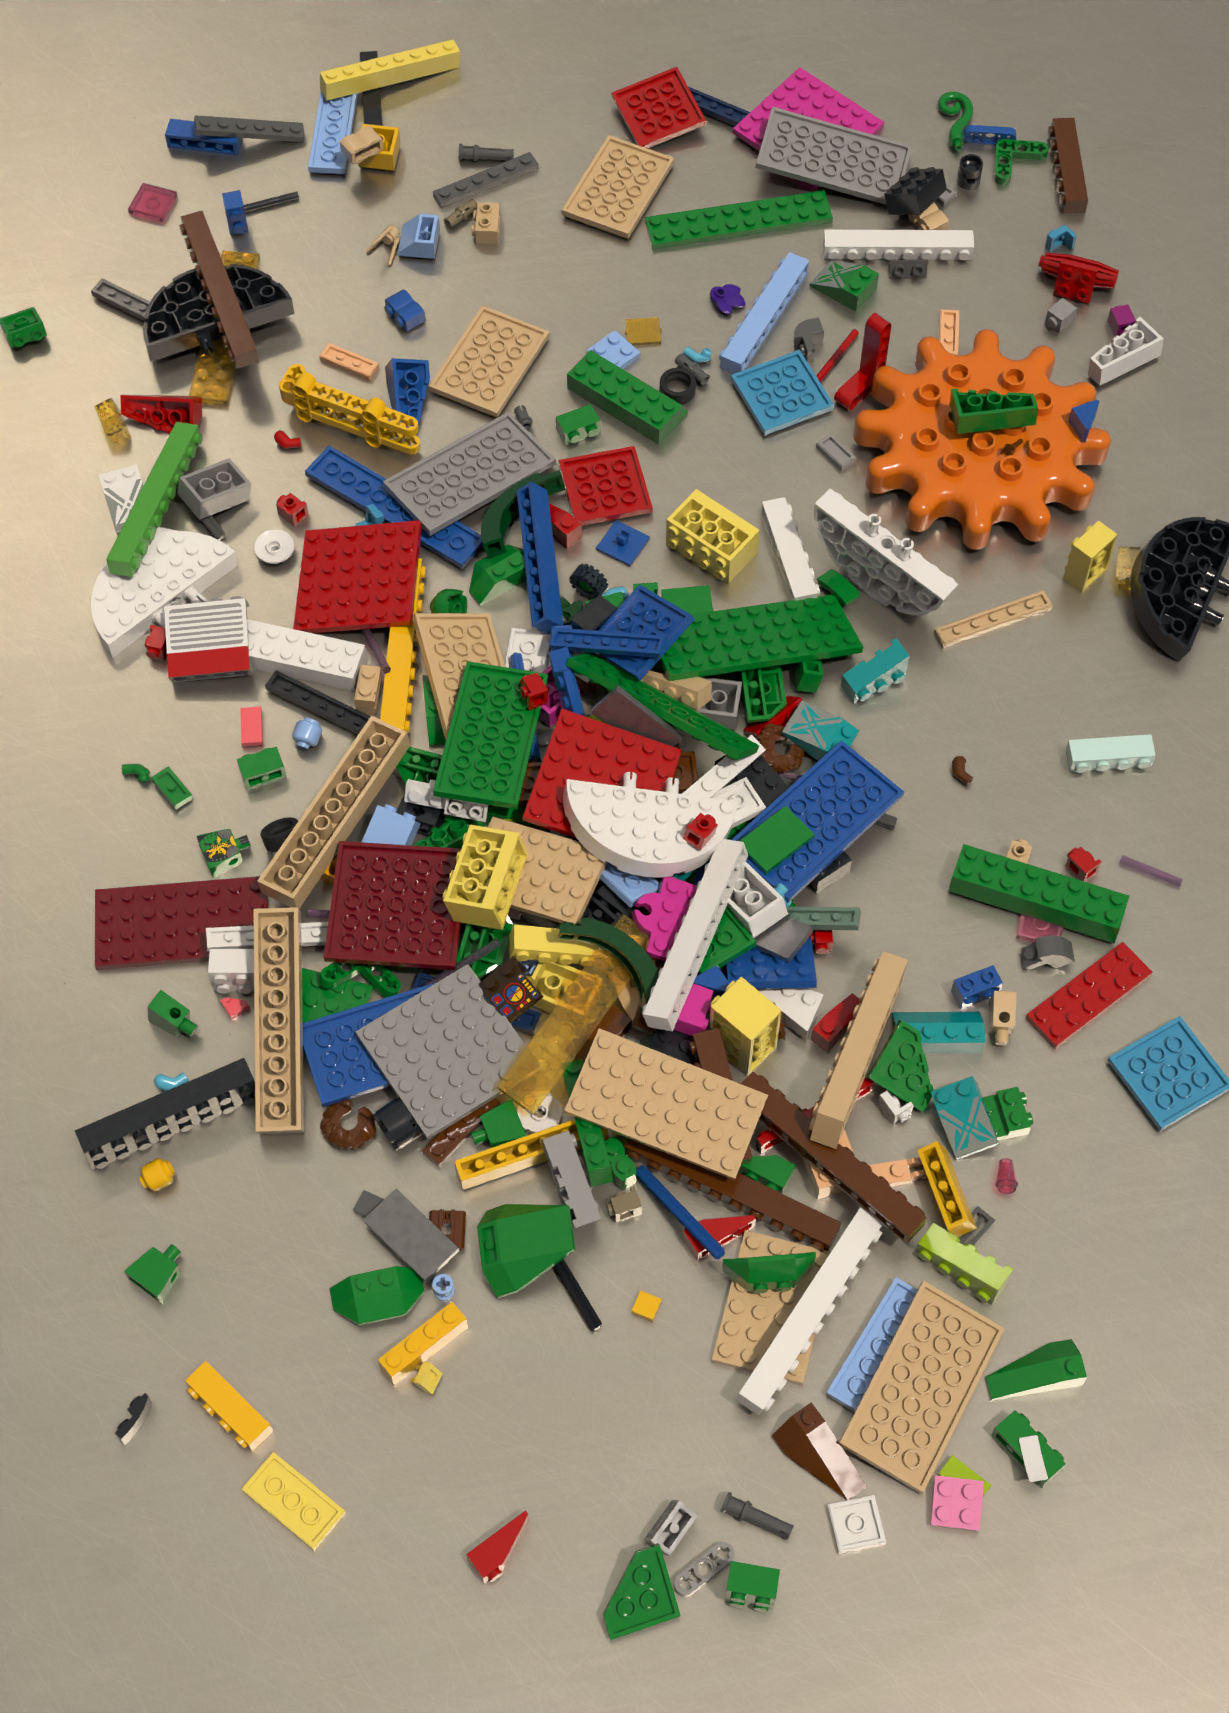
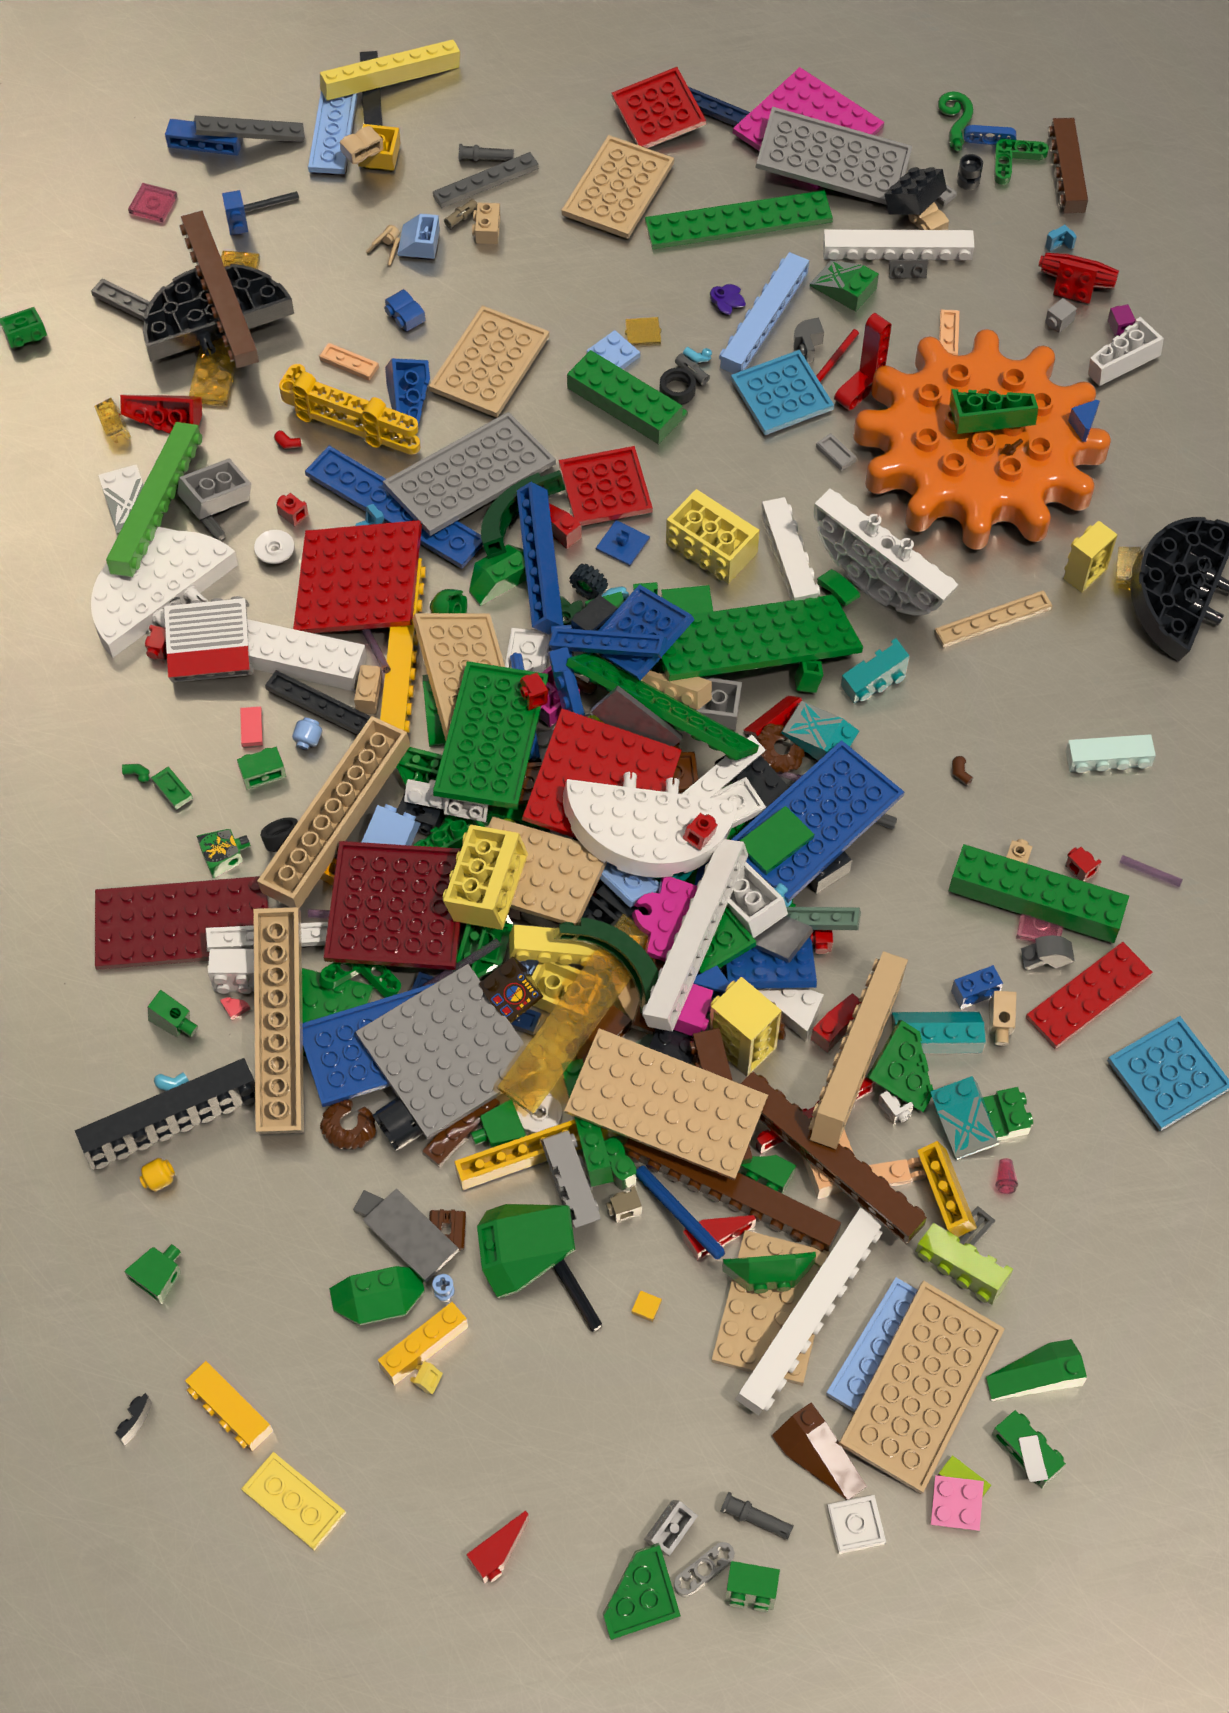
dark grey pin [514,405,533,430] -> none
green brick [556,404,601,446] -> none
green wedge [739,665,787,723] -> none

